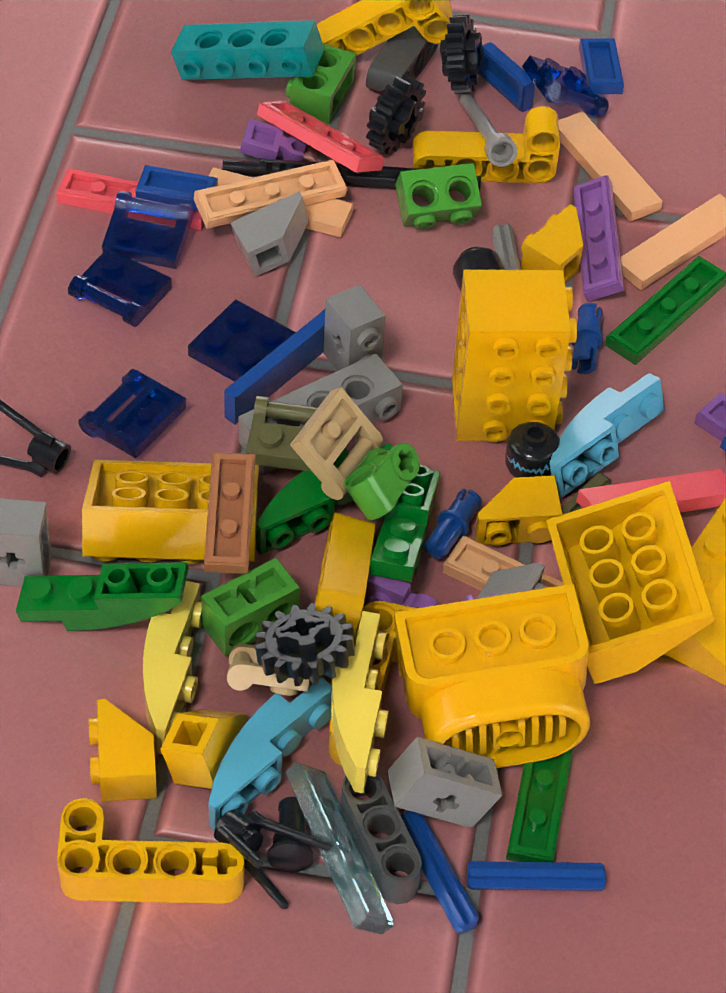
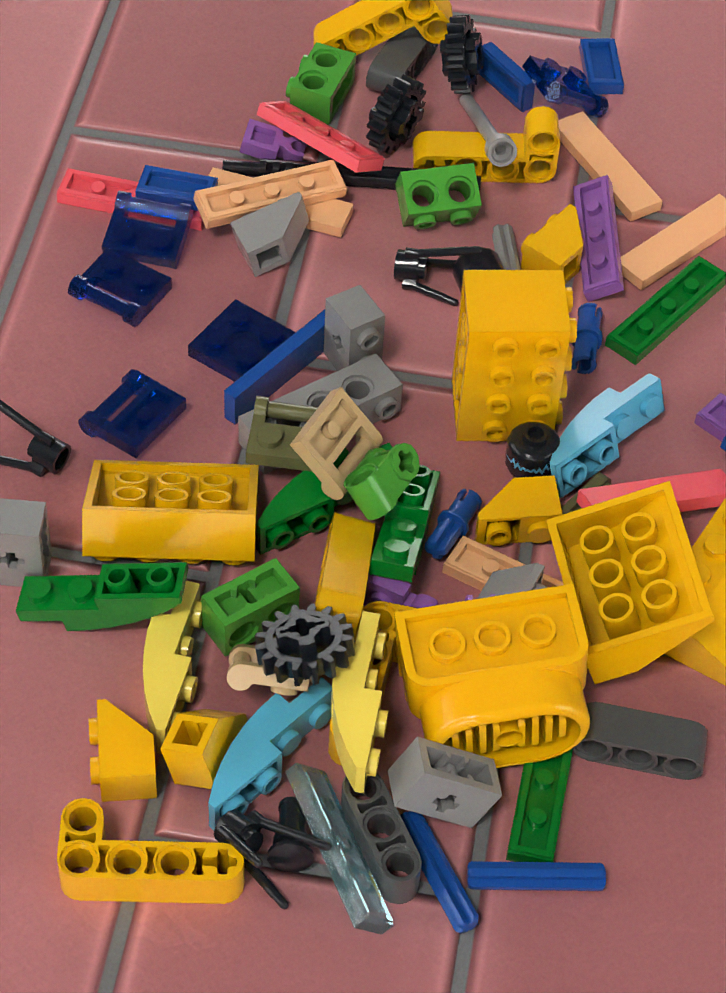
teal brick [171,20,324,80] -> none
nougat tile [204,452,255,574] -> none
none -> black plant [394,246,482,306]
none -> dark grey beam [573,702,708,780]

